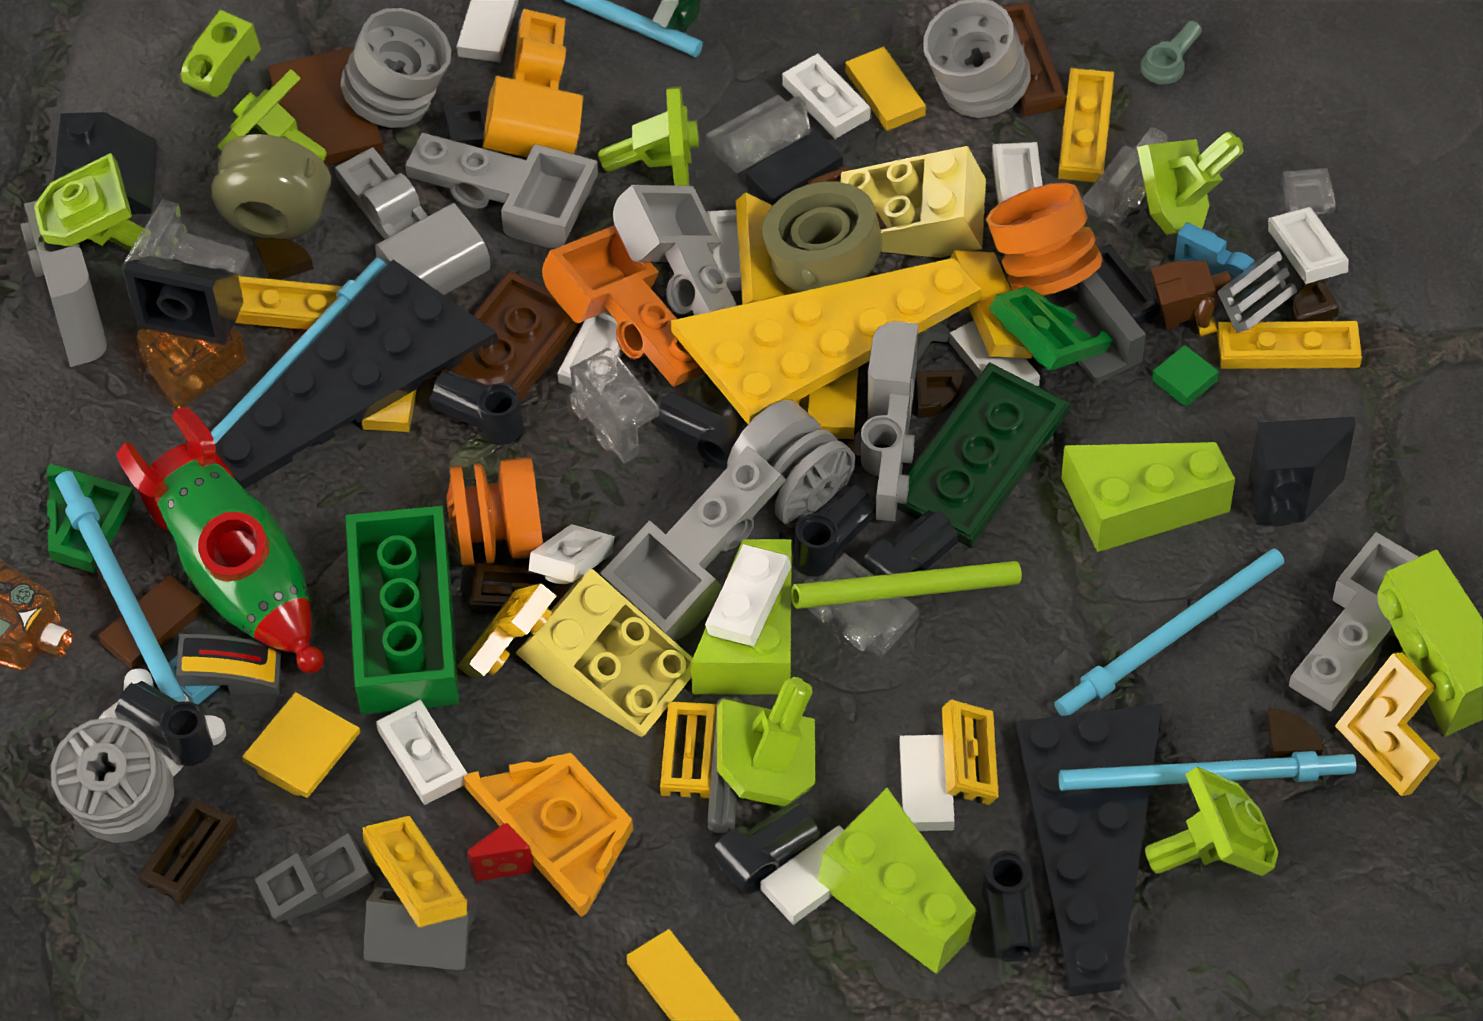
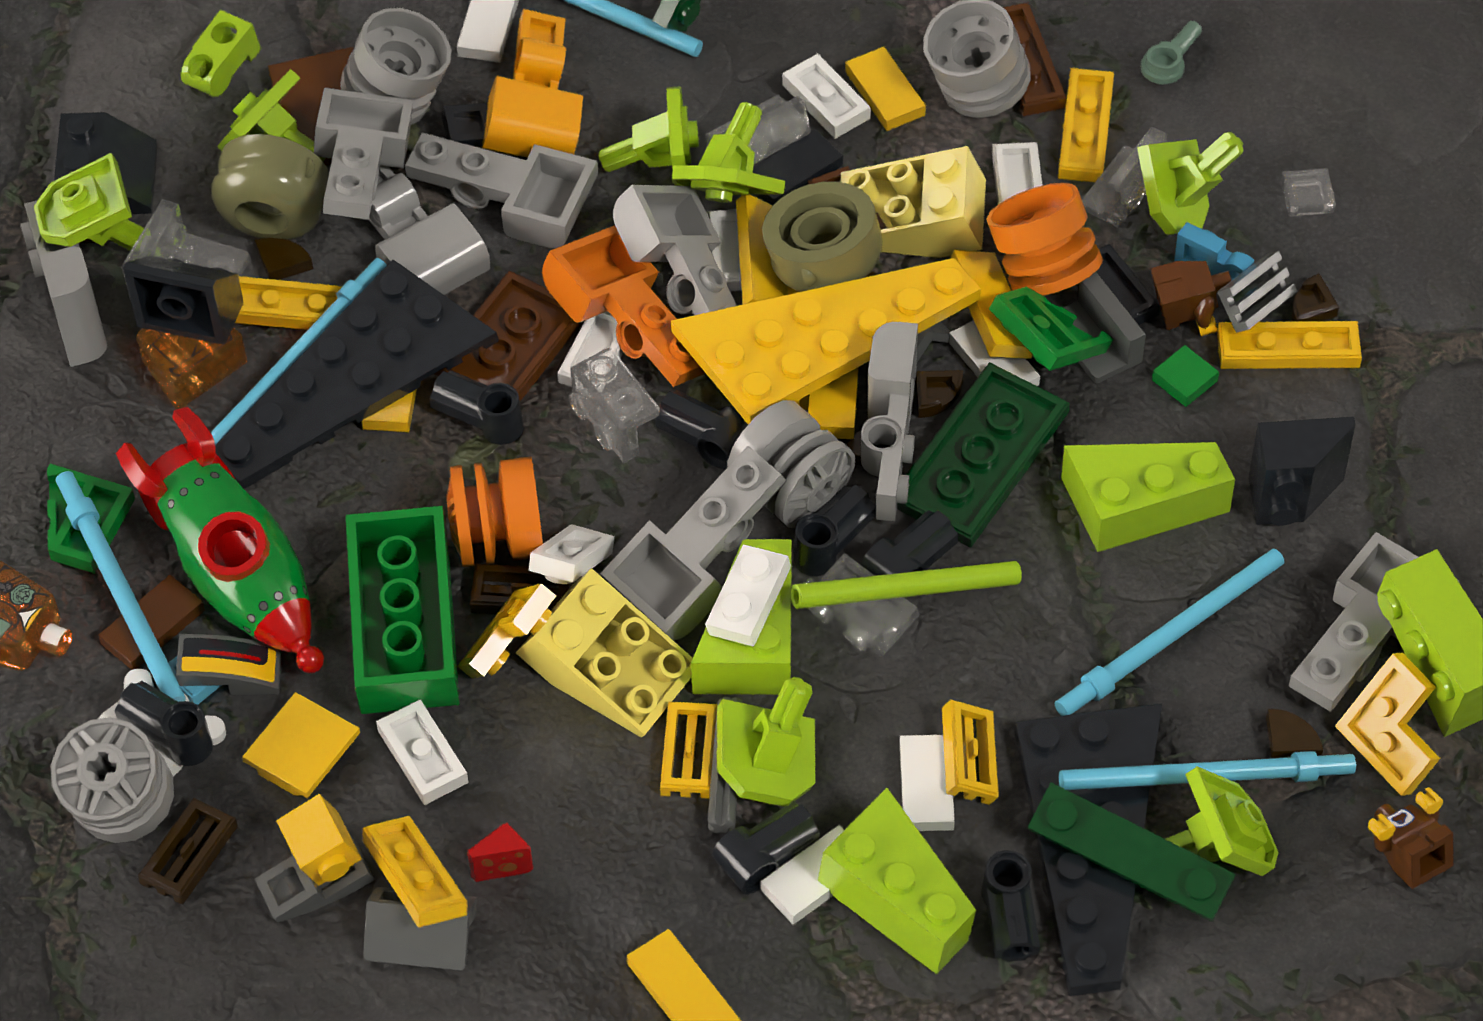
light orange wing [463,753,633,917] -> none
white tile [1268,207,1348,284] -> none
none -> yellow brick [276,794,362,886]
none -> light grey plate [314,88,413,220]
none -> lime piece [672,102,785,203]
none -> dark green plate [1028,783,1236,922]
none -> reddish brown piece [1368,787,1453,889]

